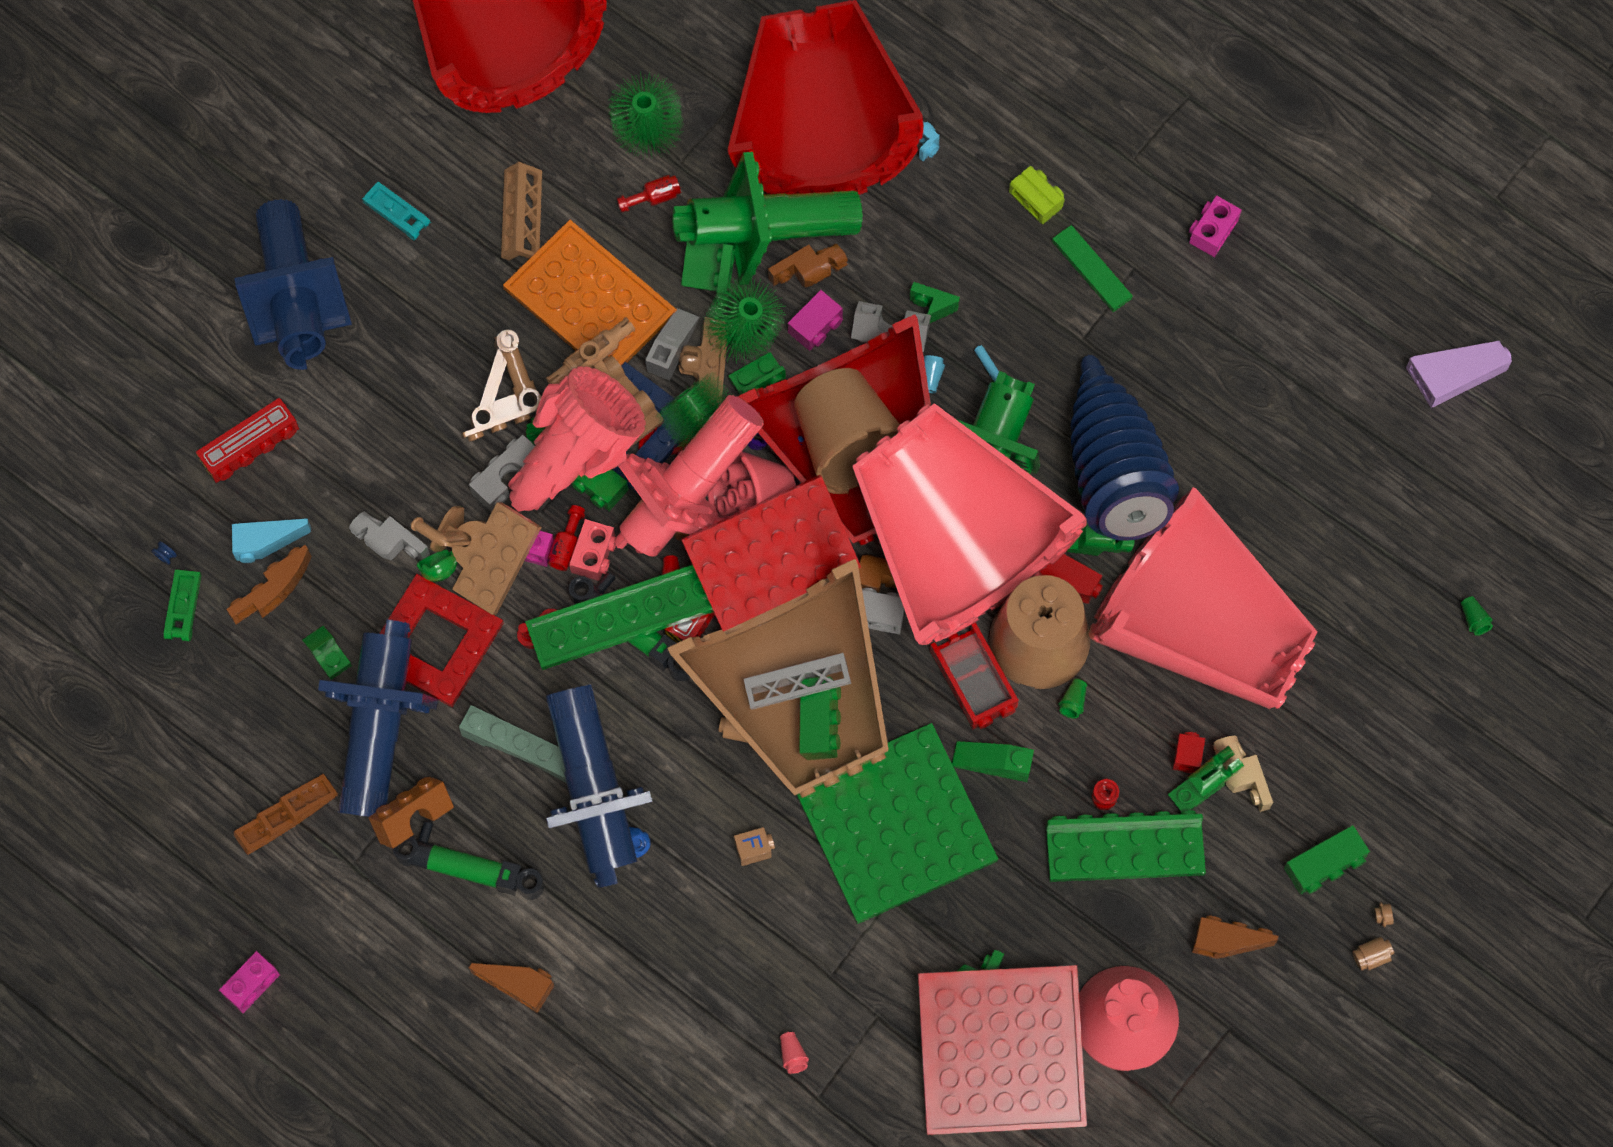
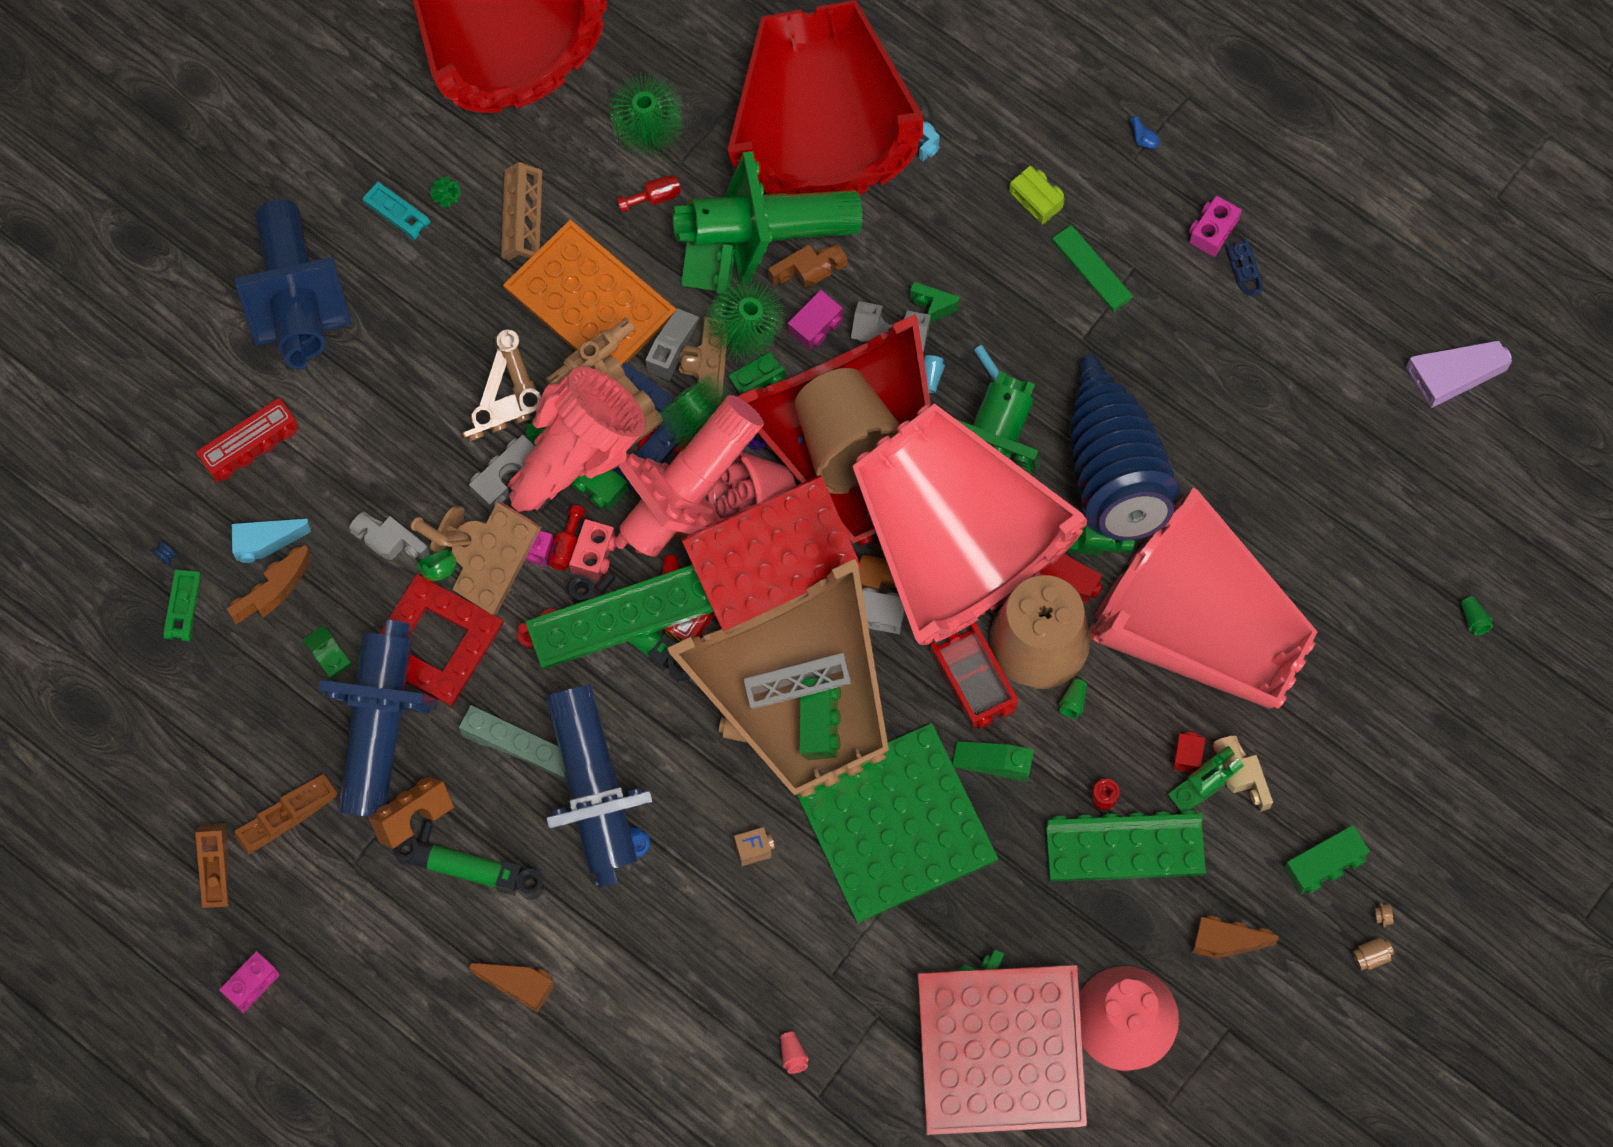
none -> dark orange slope [195,823,229,908]
none -> green gear [430,176,460,208]
none -> blue animal [1130,116,1160,149]
none -> dark blue piece [1225,239,1263,296]

